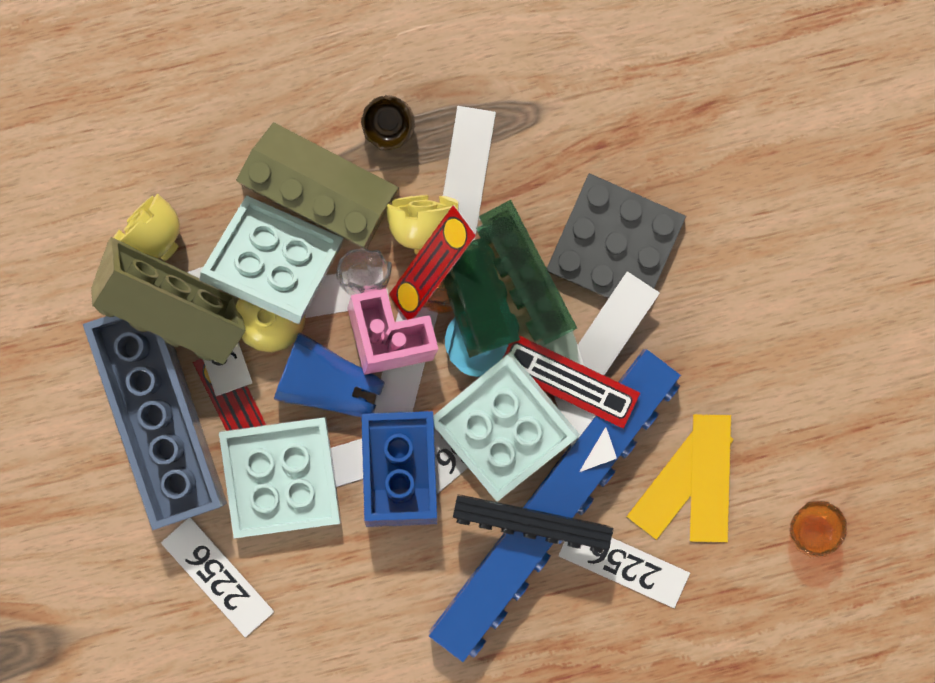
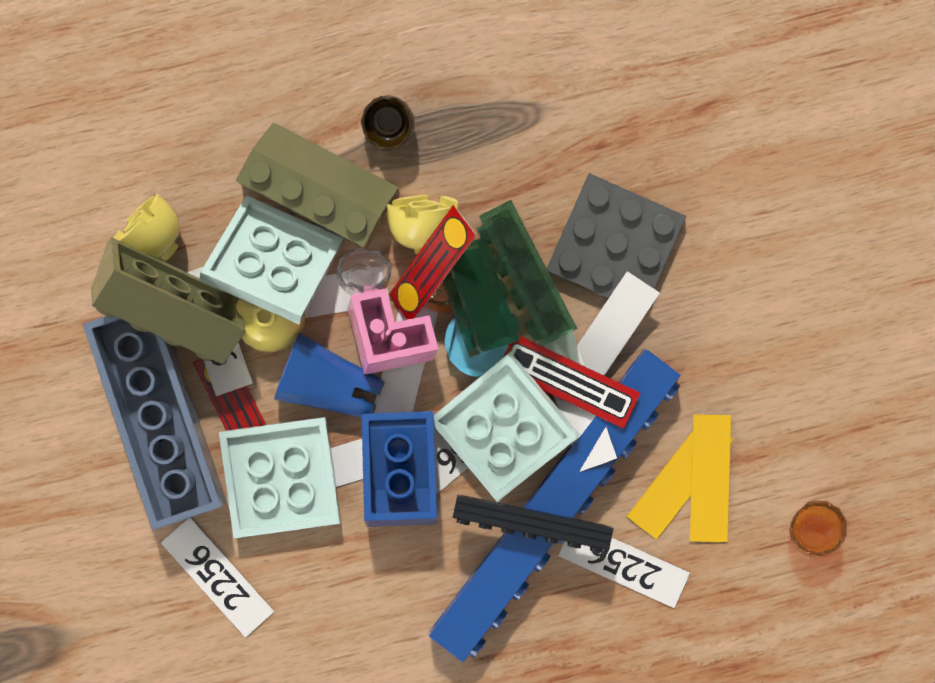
white sticker [443,106,496,247] -> none

